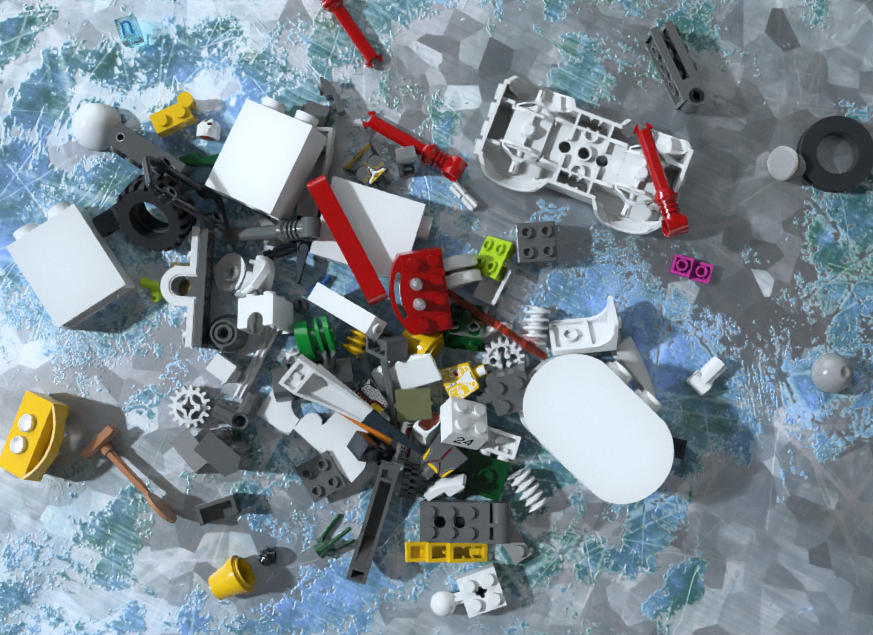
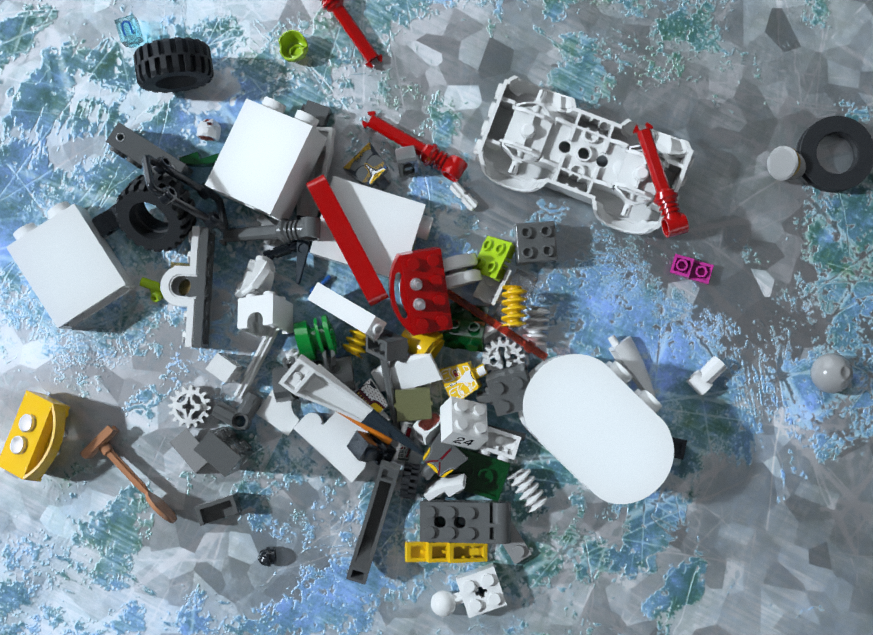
white cylinder [71,103,122,151] -> none
yellow hinge [149,92,198,138] -> none
dark grey piece [208,314,249,354] -> none
yellow piece [208,555,255,600] -> none
white dish [214,253,246,292] -> none
dark grey hinge [293,298,309,314] -> none
dark grey hinge [295,450,347,503] -> none
dark green plant [313,514,355,559] -> none
dark grey slope [317,76,346,117] -> none
white bracket [548,296,622,356] -> none
dark grey hinge [643,20,707,114] -> none
none -> black tyre [133,37,214,93]
none -> lime hair [278,30,308,63]
none -> yellow piece [501,285,527,328]

